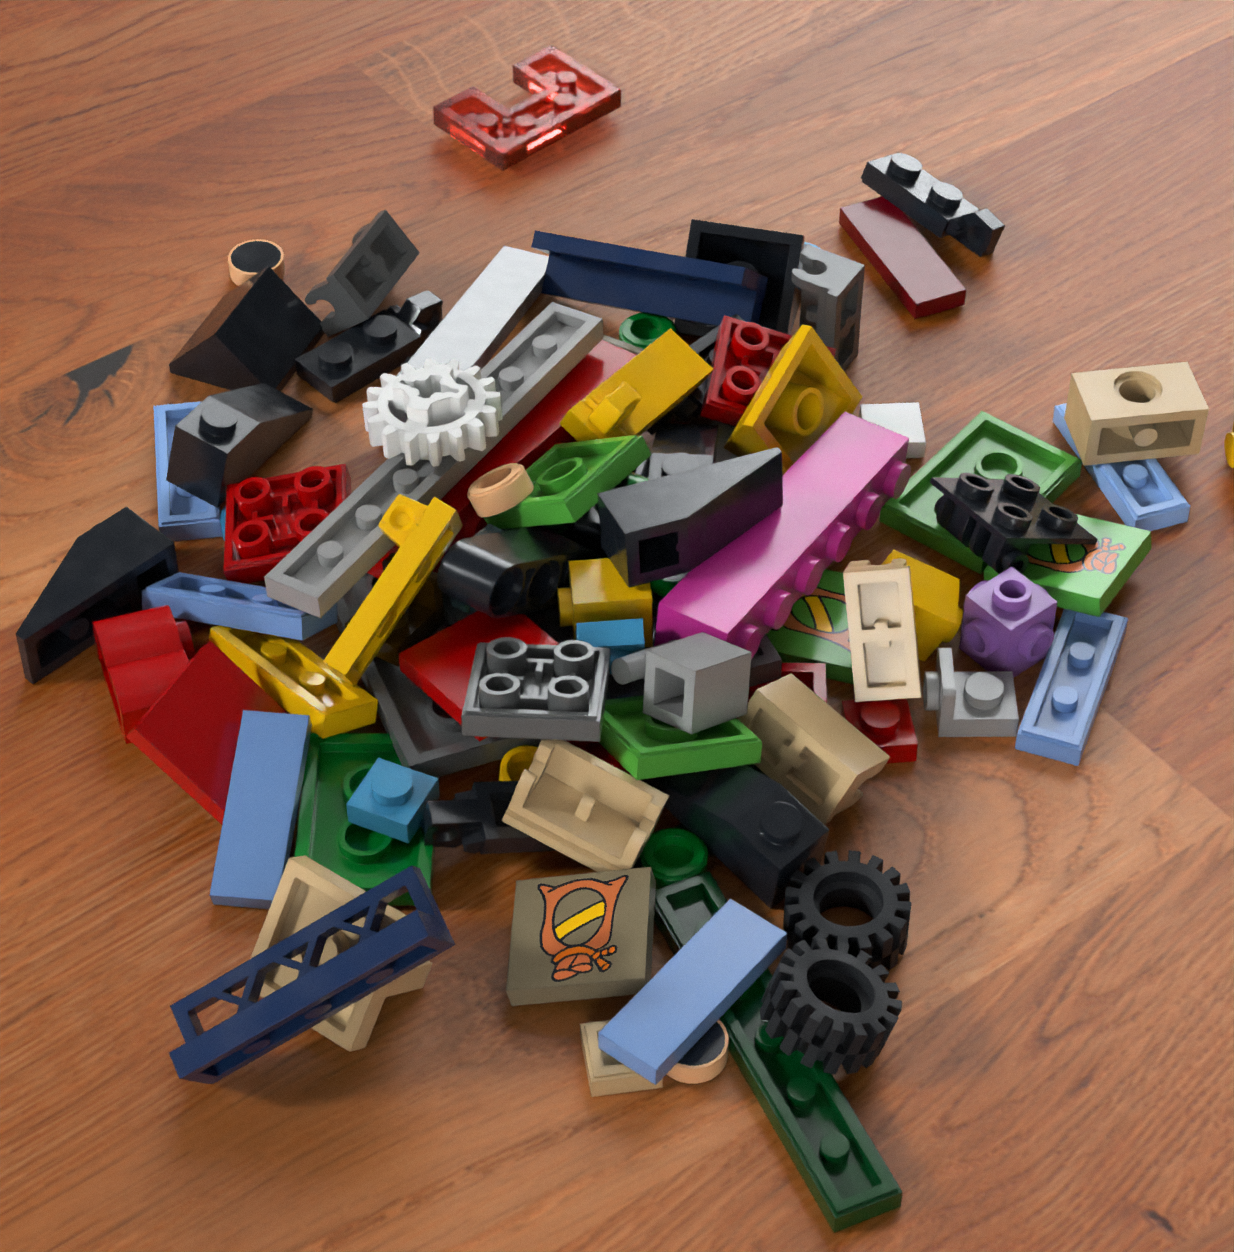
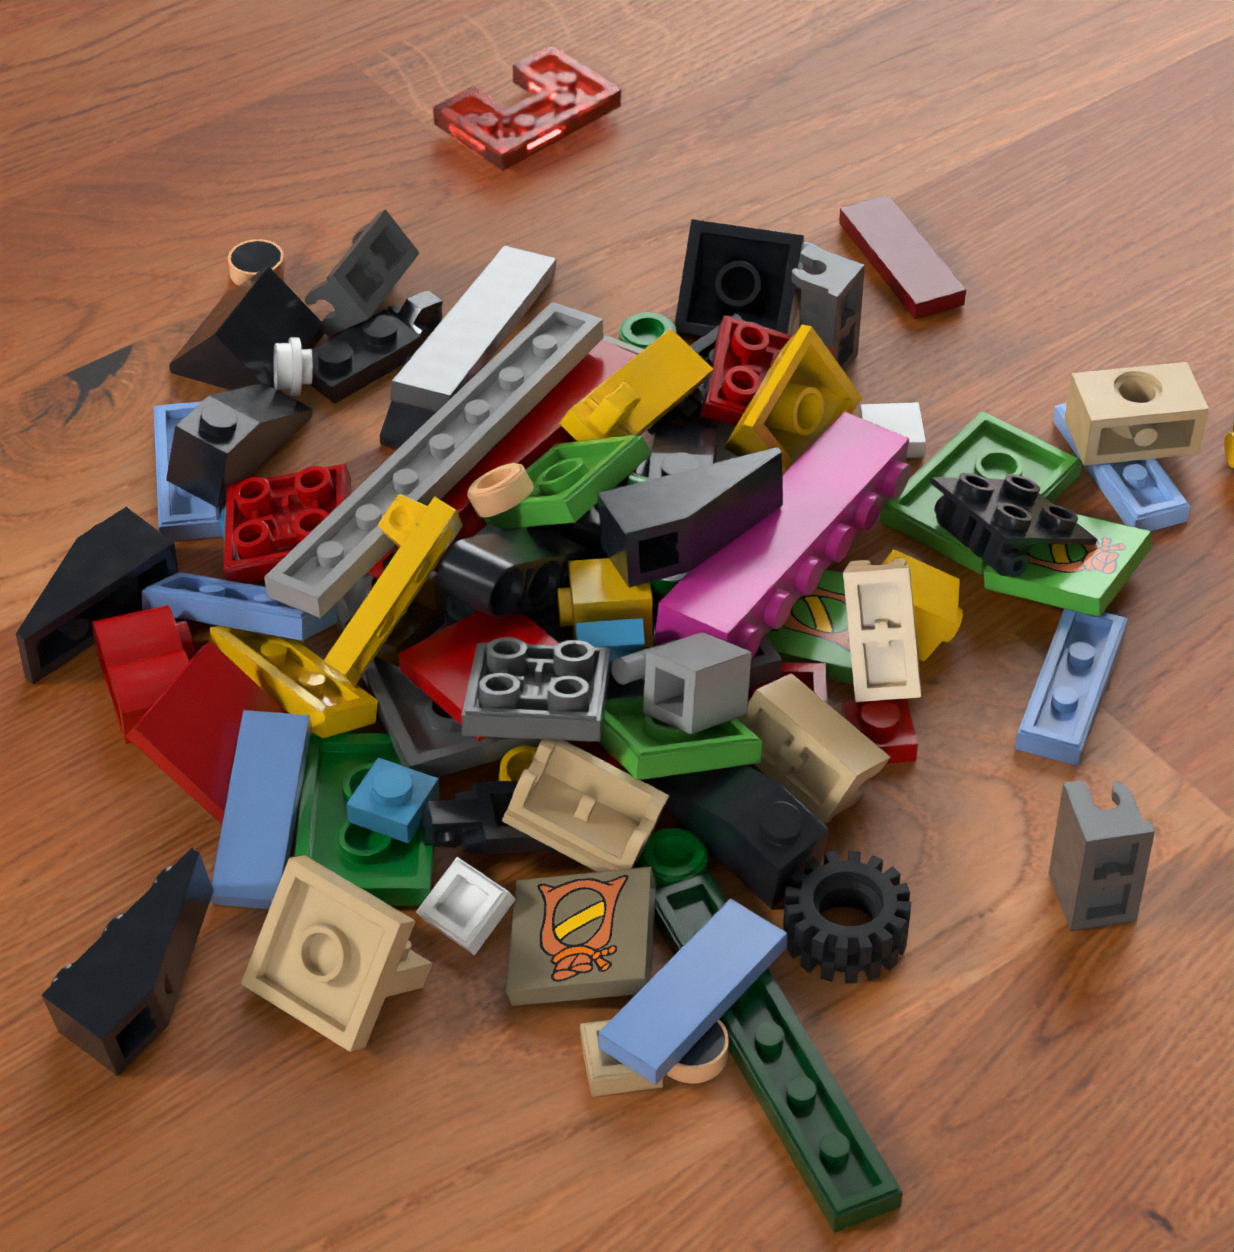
dark blue fence [169,865,456,1084] -> none
white gear [363,358,502,467] -> none
dark blue fence [531,231,768,327] -> none
black tyre [760,939,902,1074] -> none
black hinge [861,152,1005,257] -> none
light grey bracket [923,648,1019,737] -> none
medium lavender brick [959,567,1057,678] -> none
none -> black slope [41,848,213,1076]
none -> white plate [273,337,313,396]
none -> white tile [416,857,516,956]
none -> dark grey hinge [1049,781,1155,931]

